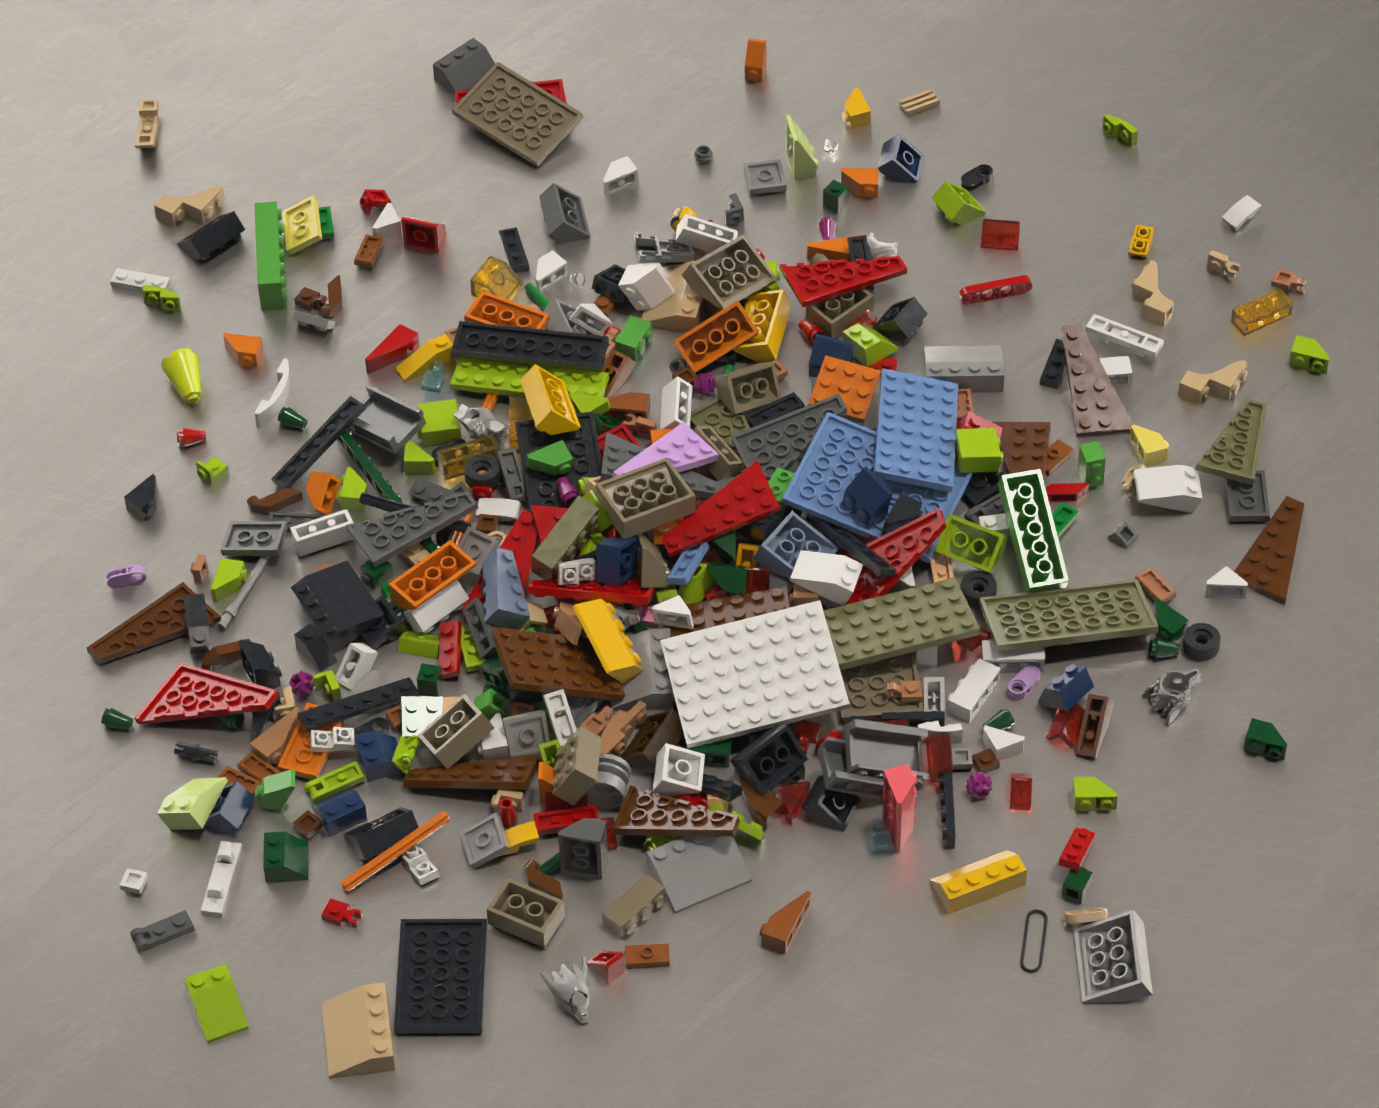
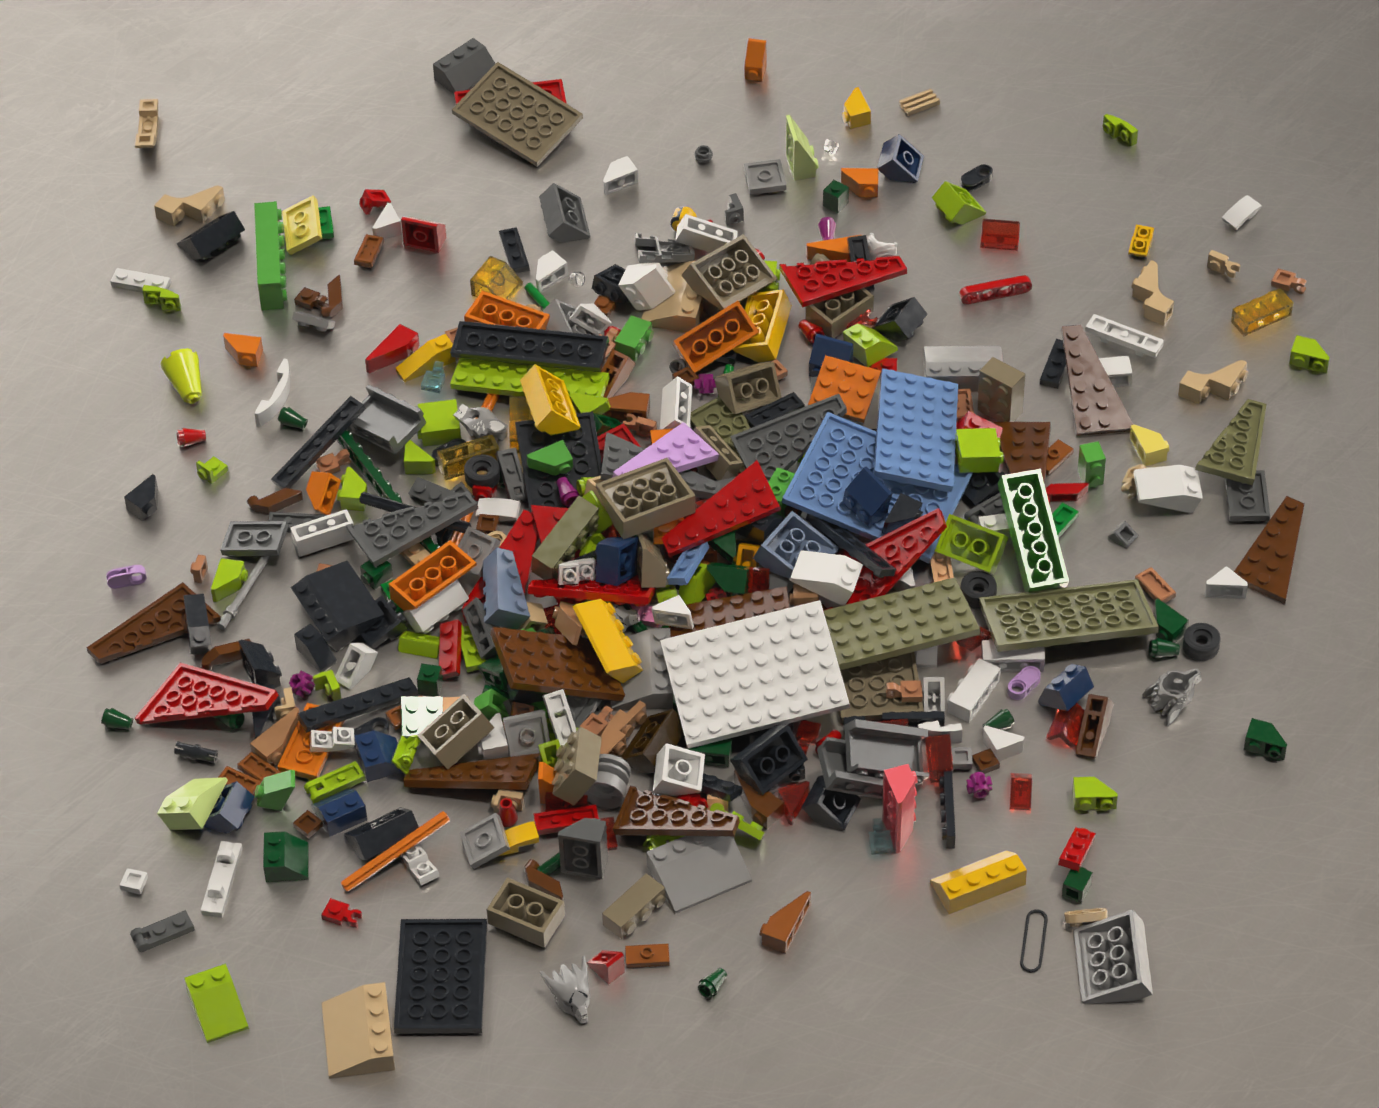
none -> nougat plate [315,449,351,474]
none -> dark green cone [698,968,728,998]
none -> dark tan brick [977,357,1025,422]

